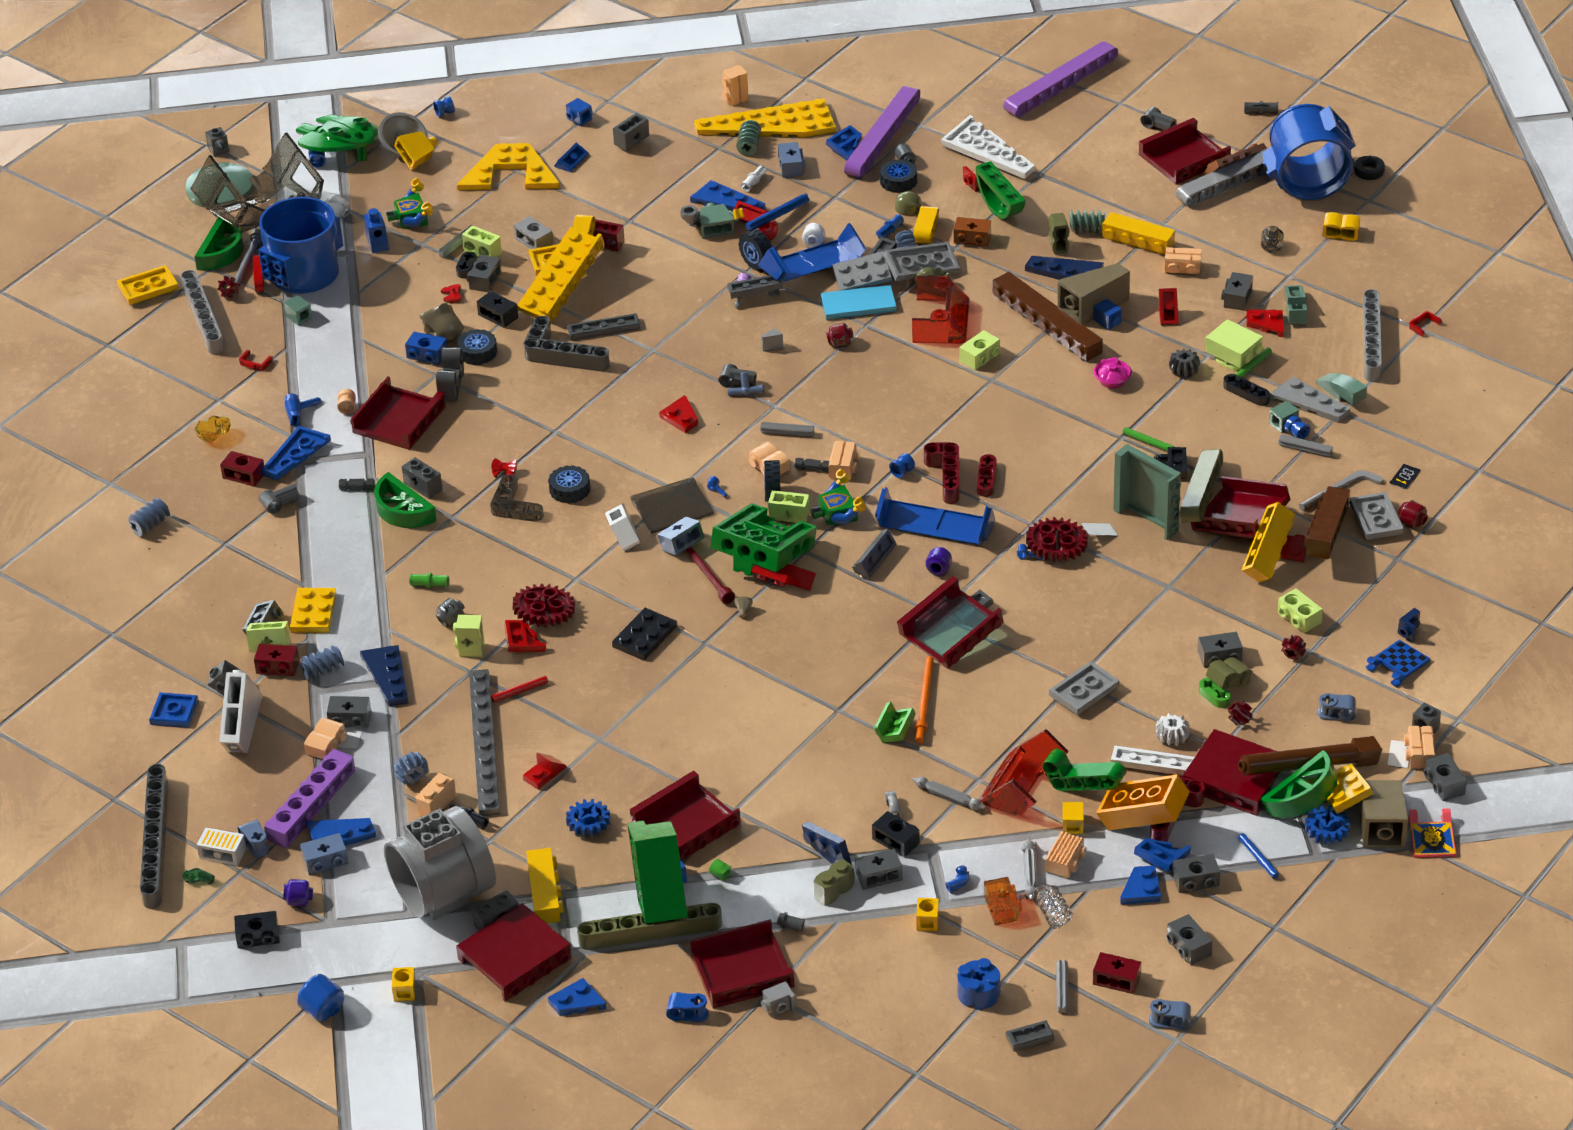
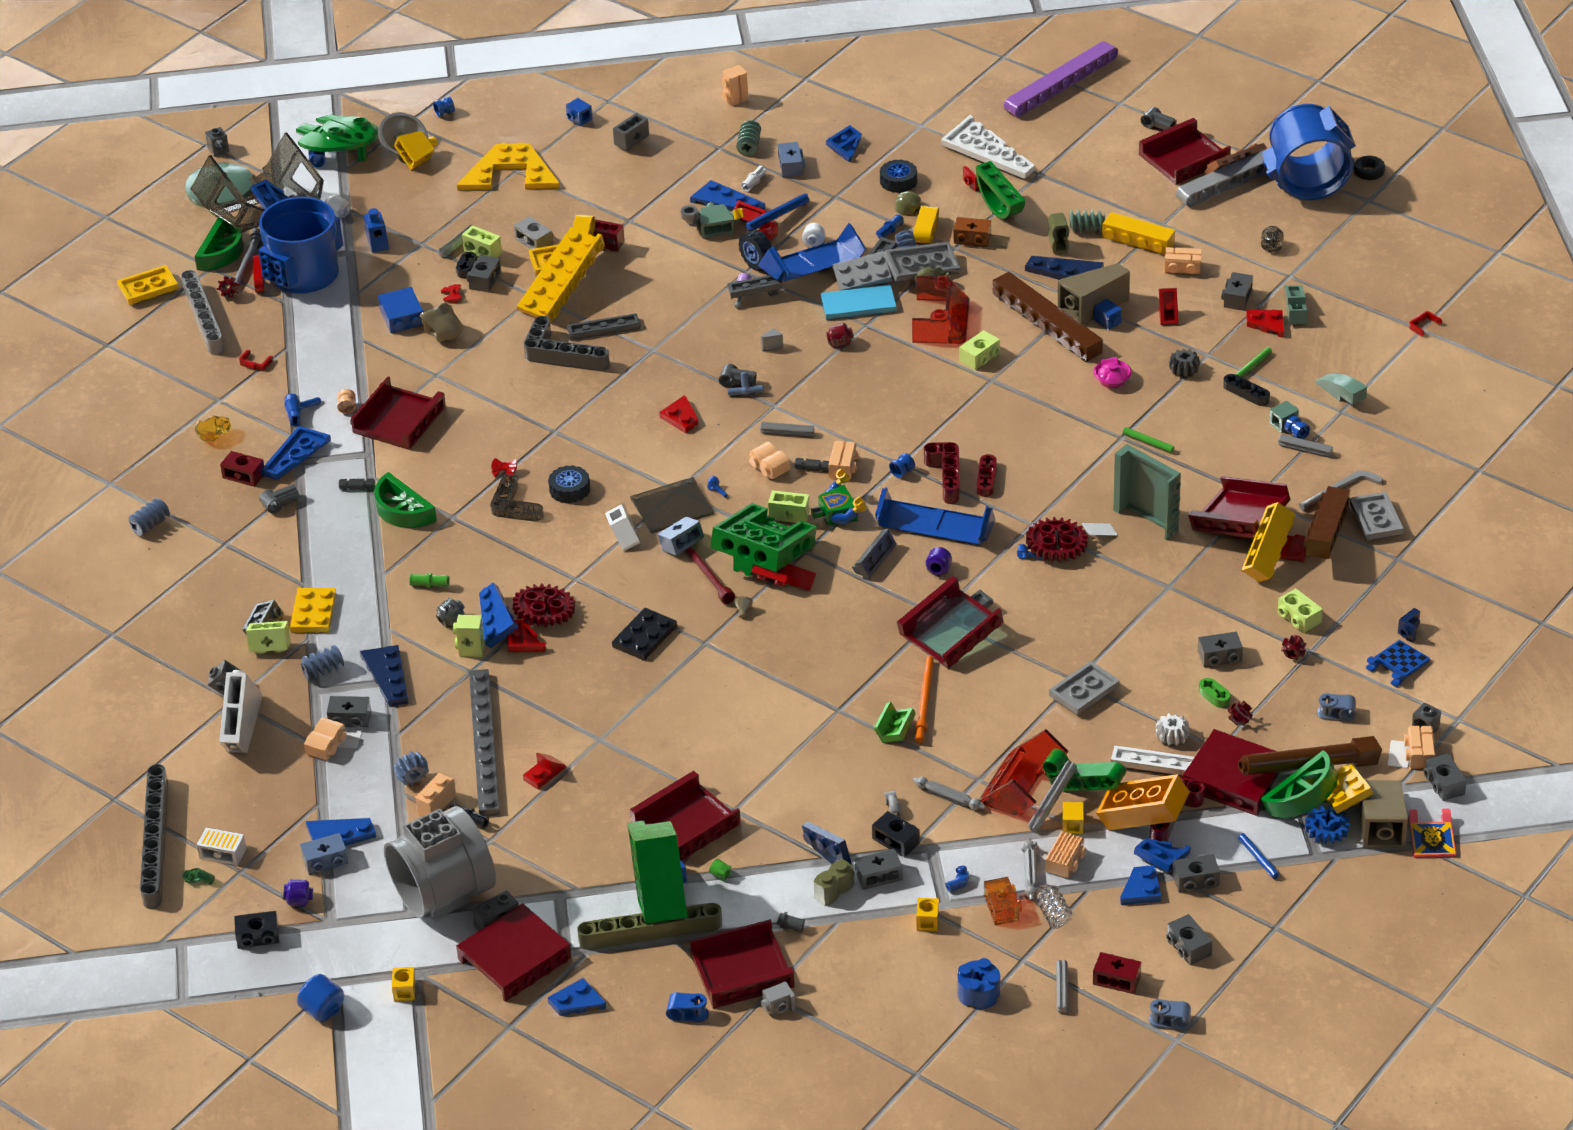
blue tile [149,692,199,728] -> none
sand blue piece [237,819,269,857] -> none
dark red brick [254,643,299,676] -> none
medium lavender brick [264,749,356,848] -> none
sand green brick [284,295,312,326] -> none
torso [386,178,433,228] -> none
dark grey brick [401,457,443,499] -> none
blue brick [405,332,448,365] -> none
dark grey beam [436,347,464,401] -> none
black wheel [457,329,497,365] -> none
black brick [477,291,519,328] -> none
red bar [491,676,548,703] -> none
yellow brick [526,848,564,924] -> none
blue slope [554,142,589,172] -> none
blue gear [566,799,611,837] -> none
yellow wing [694,98,836,138] -> none
black wheel [764,460,780,502] -> none
medium lavender beam [844,86,921,178] -> none
dark grey brick [895,144,916,164] -> none
dark grey plate [1006,1020,1054,1052] -> none
black hinge [1153,447,1187,477] -> none
beam [1180,449,1223,522] -> none
yellowish green brick [1205,319,1263,371] -> none
olive brick [1206,657,1253,690] -> none
dark grey pin [1244,101,1278,114] -> none
light grey wing [1270,376,1351,423] -> none
yellow brick [1322,212,1361,241] -> none
light grey beam [1362,289,1382,382] -> none
black sticker [1390,464,1420,489] -> none
dark red head [1398,500,1428,528] -> none
none -> blue wing [251,180,290,211]
none -> blue brick [378,287,423,333]
none -> blue wing [479,582,519,649]
none -> light grey axle [1028,760,1077,832]

